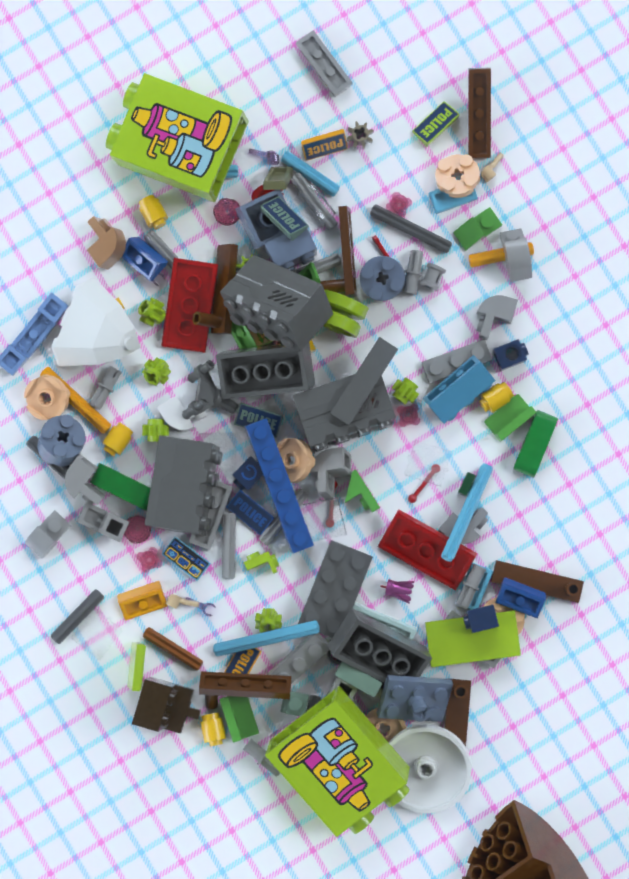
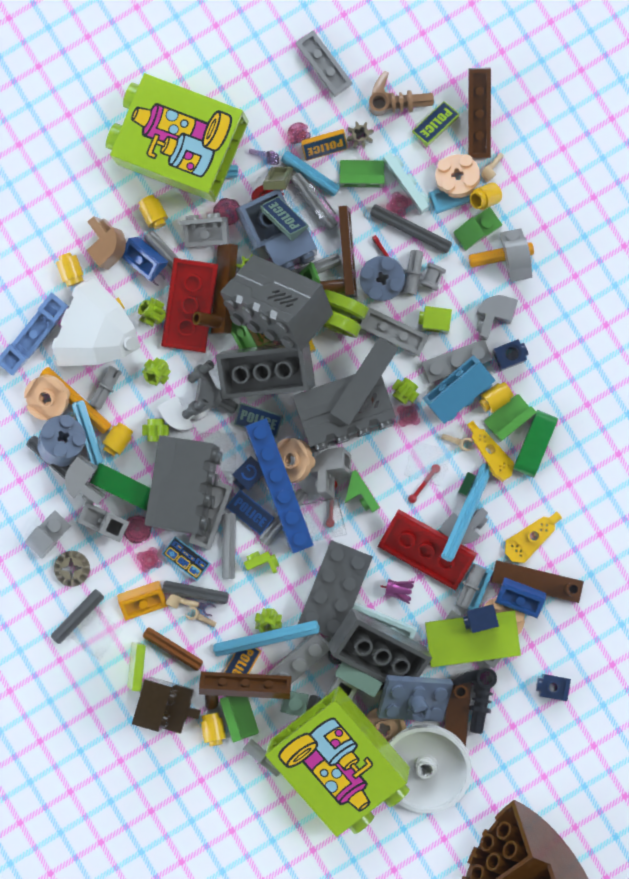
none -> dark tan gear [54,551,90,587]
none -> yellow brick [56,252,84,287]
none -> medium azure axle [72,400,103,465]
none -> dark grey axle [162,581,229,604]
none -> light grey bracket [179,213,230,248]
none -> tan hand [185,606,217,627]
none -> clear pink plate [287,122,311,144]
none -> bright green panel [340,160,385,188]
none -> light grey plate [360,307,429,356]
none -> medium nougat piece [369,71,434,116]
none -> light aqua plate [383,152,430,215]
none -> lime brick [418,306,452,334]
none -> tan hand [441,434,473,451]
none -> black piece [452,667,497,734]
none -> yellow piece [467,421,514,482]
none -> yellow brick [470,182,502,210]
none -> yellow piece [505,511,562,563]
none -> dark blue brick [536,674,571,701]

